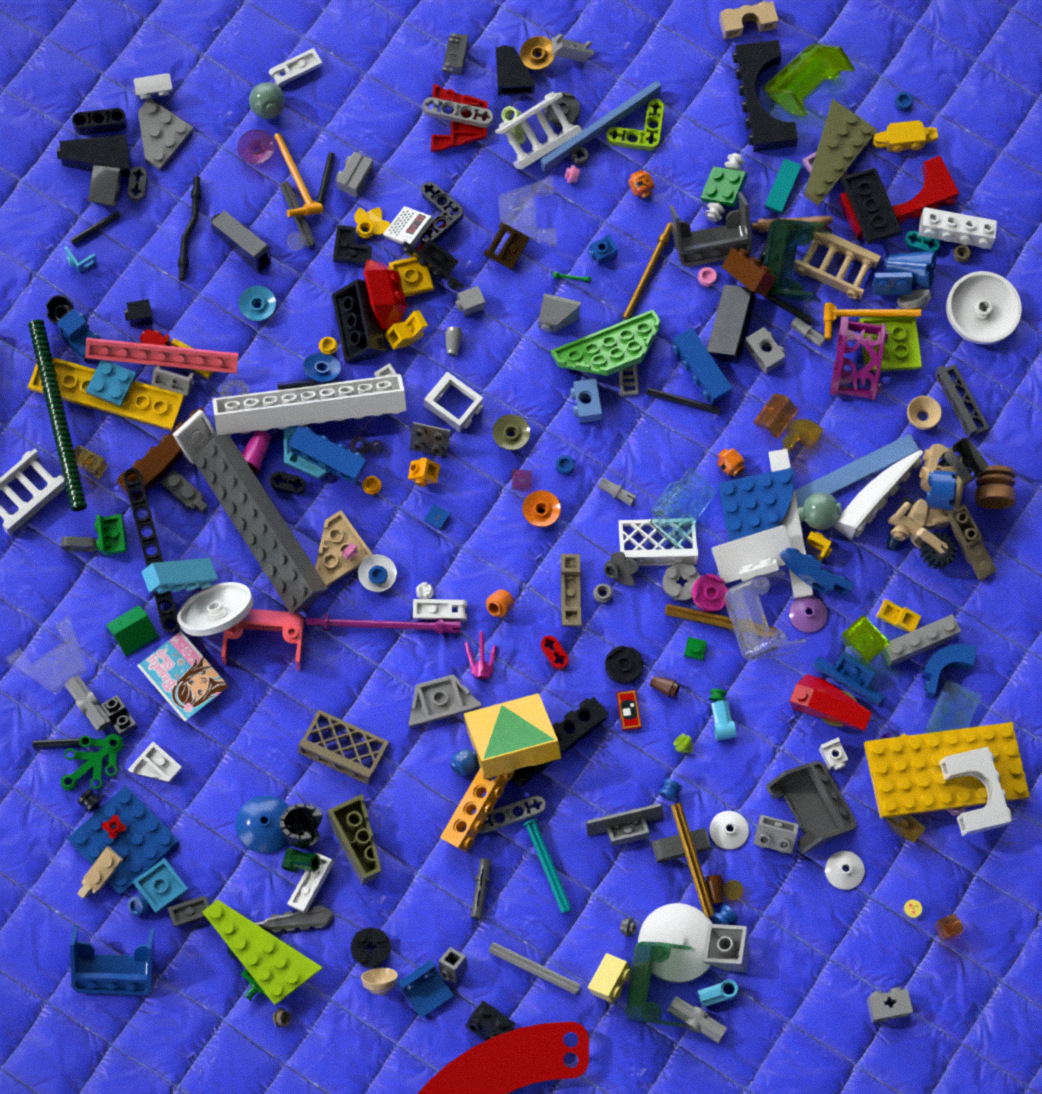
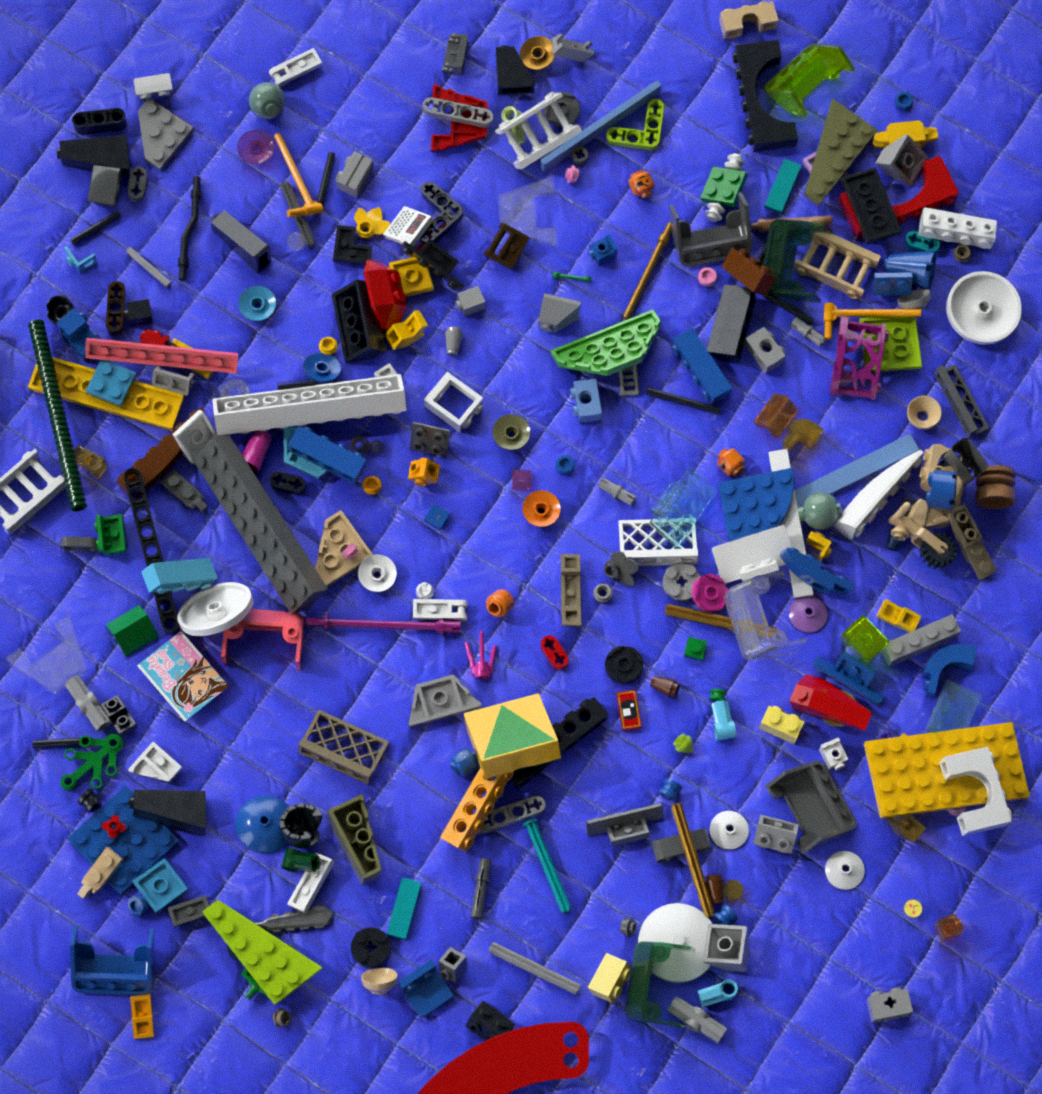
blue tile [368,565,388,586] -> none
none -> dark brown beam [106,281,126,335]
none -> light grey bar [126,247,172,288]
none -> black slope [129,790,206,835]
none -> light orange slope [130,994,154,1039]
none -> teal tile [387,877,421,940]
none -> light yellow brick [759,706,804,745]
none -> light grey slope [875,134,928,186]

